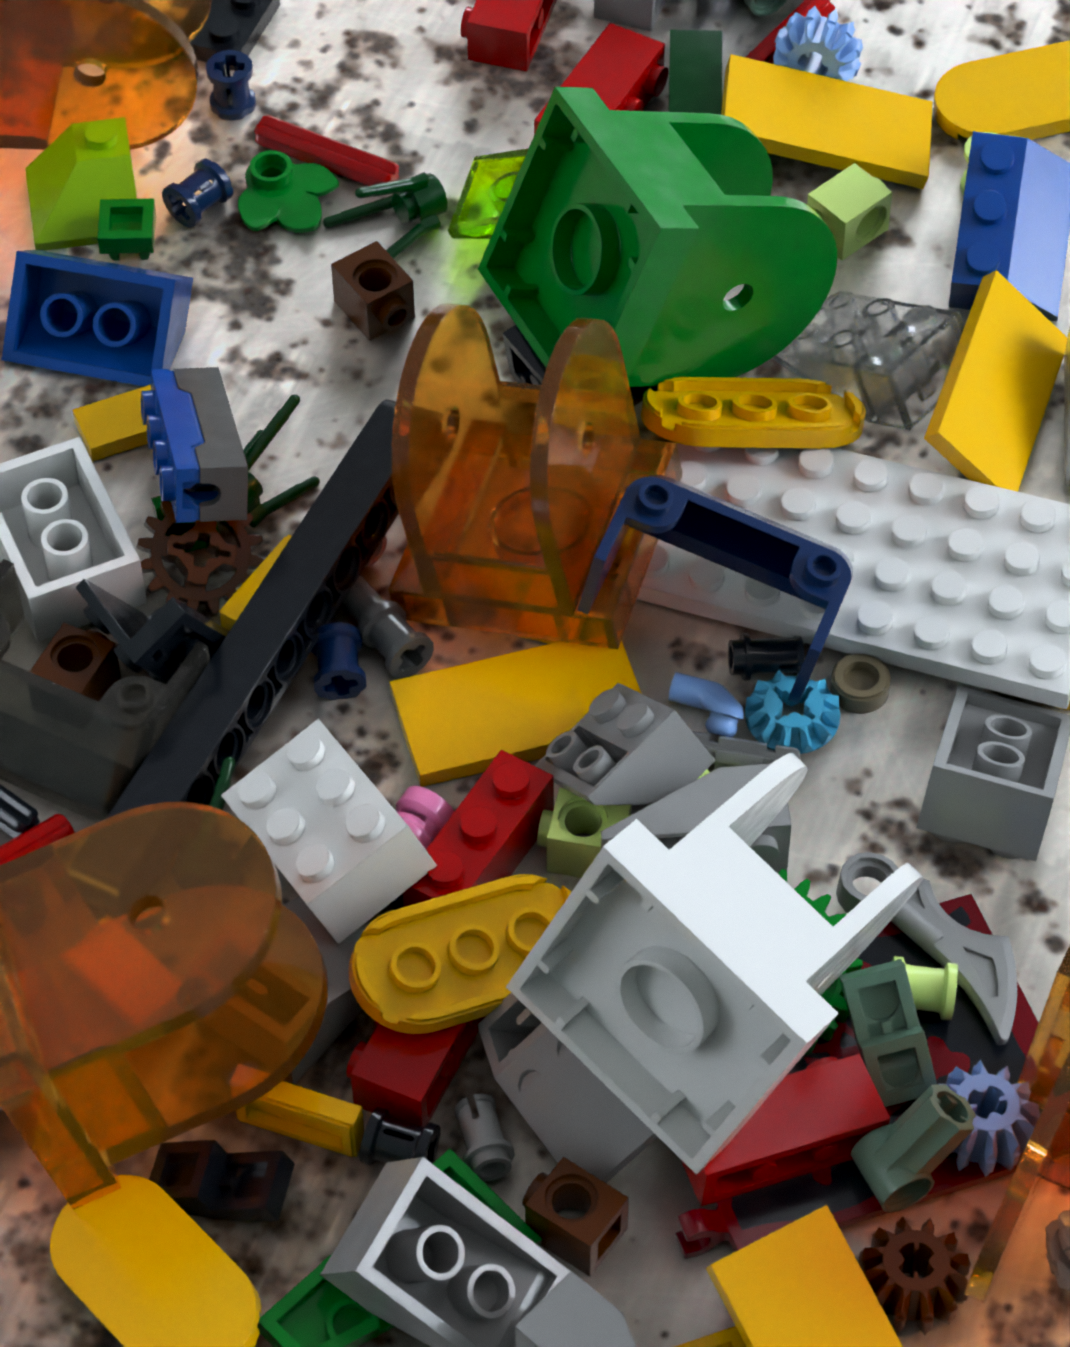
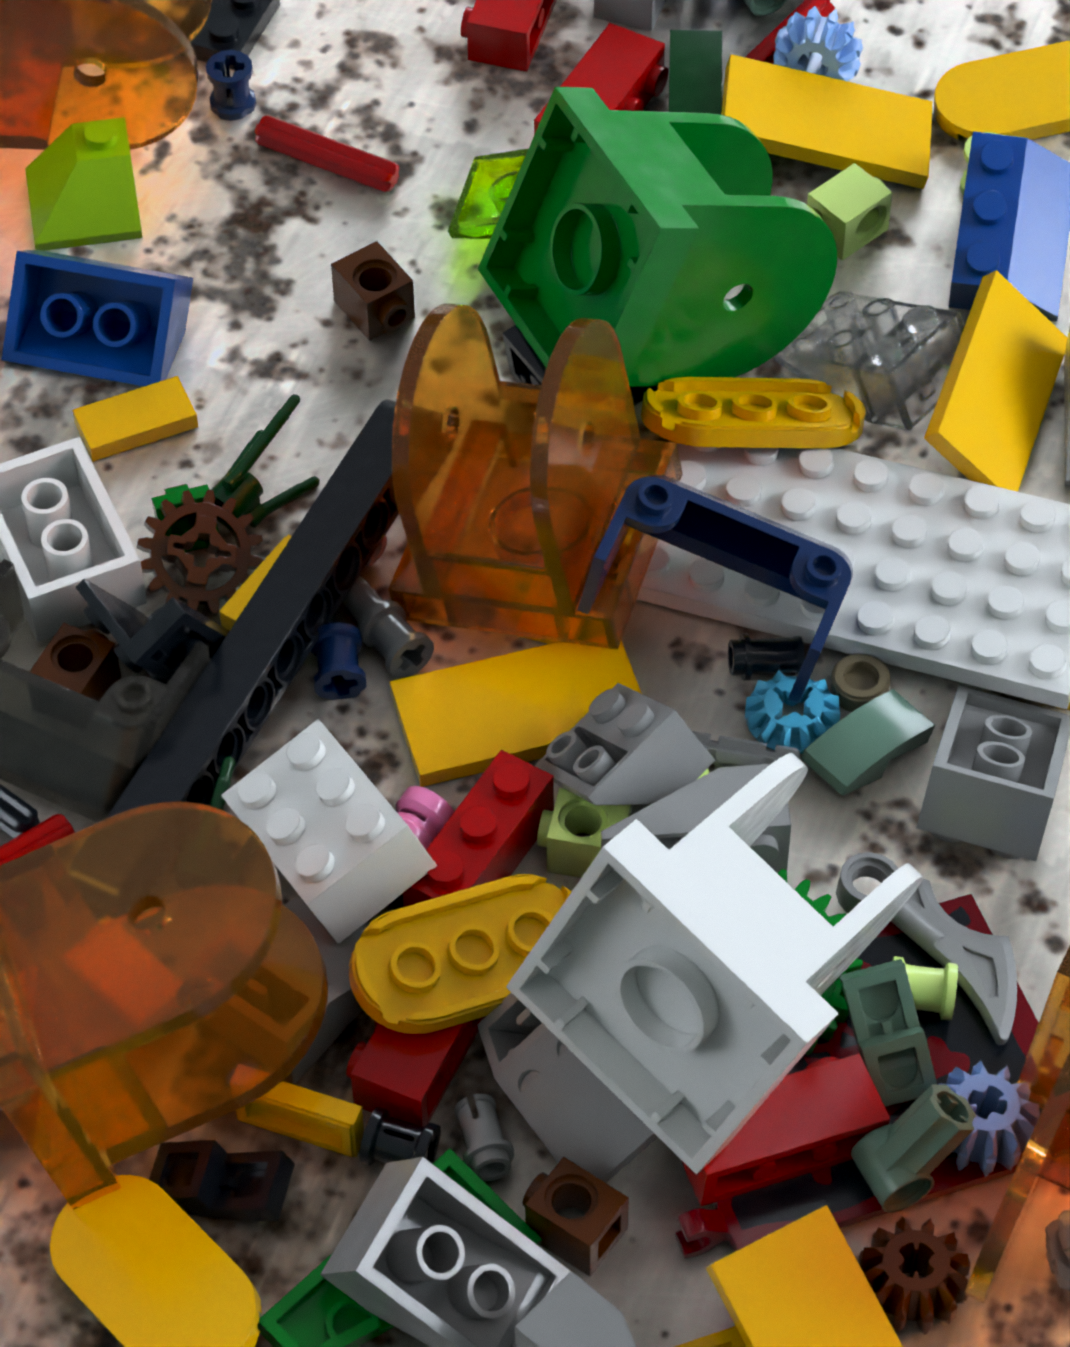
green tile [97,198,156,260] -> none
piece [141,367,248,523] -> none
dark blue bush [162,158,234,228] -> none
green plate [238,150,339,233] -> none
dark green plant [323,172,448,259] -> none
light blue arm [668,672,744,737] -> none
none -> sand green slope [801,689,935,796]

